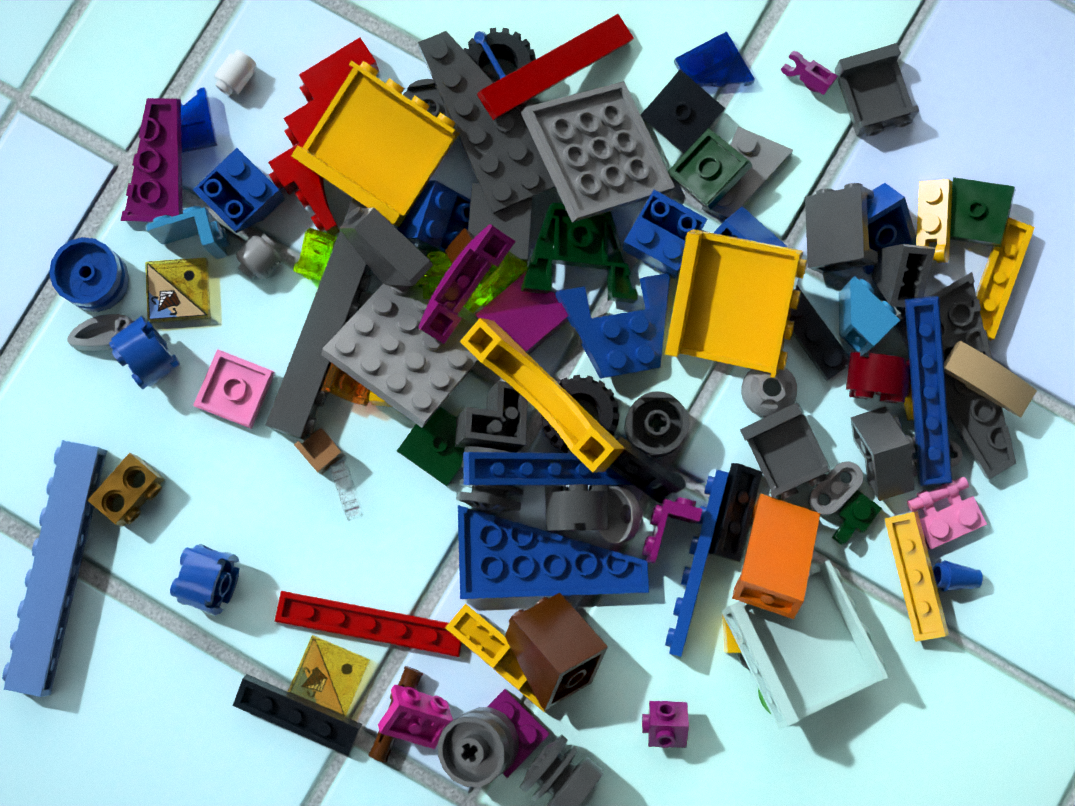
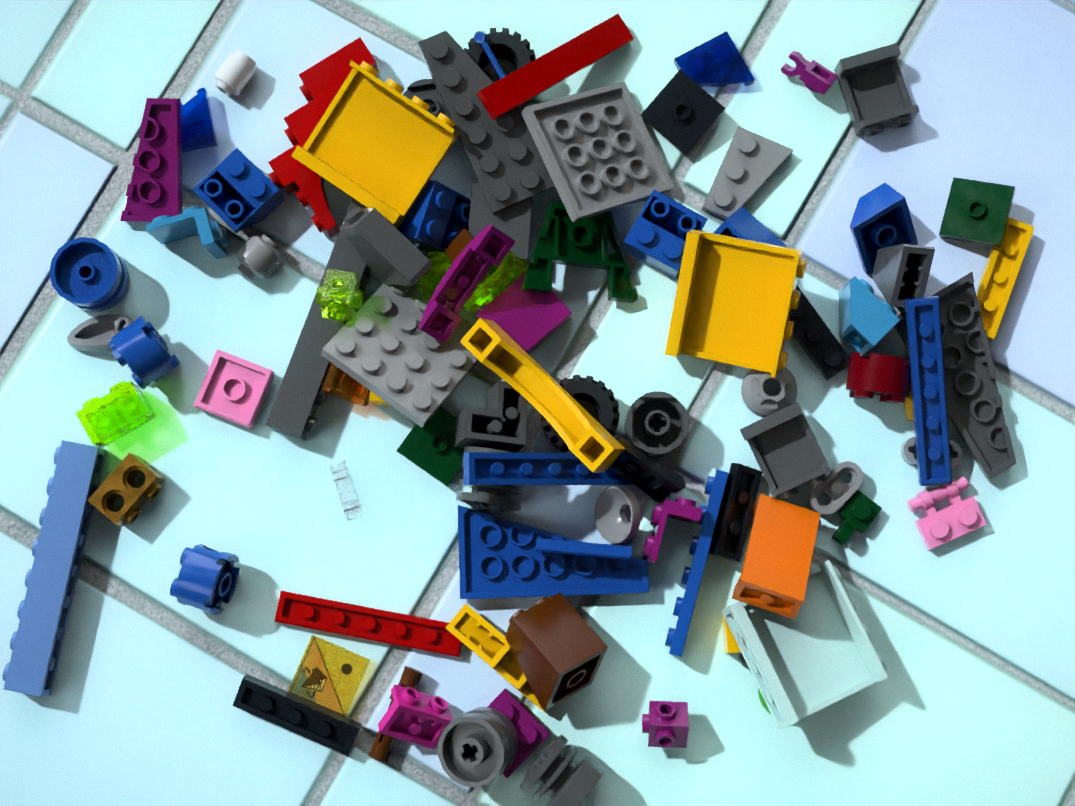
tile [145,257,211,323] -> none
clear neon green bracket [293,227,337,280] -> none
medium nougat panel [294,428,345,475] -> none
dark grey brick [545,484,609,531] -> none
blue wing [555,273,670,379] -> none
dark green plate [668,128,753,210] -> none
dark grey panel [805,183,878,274] -> none
dark grey brick [850,406,917,501] -> none
yellow plate [884,511,949,642] -> none
plate [916,179,952,263] -> none
blue cone [933,560,983,592] -> none
tan slope [944,341,1037,418] -> none
none -> clear neon green brick [76,381,156,448]
none -> clear neon green brick [316,269,363,321]
none -> blue tile [536,538,632,560]

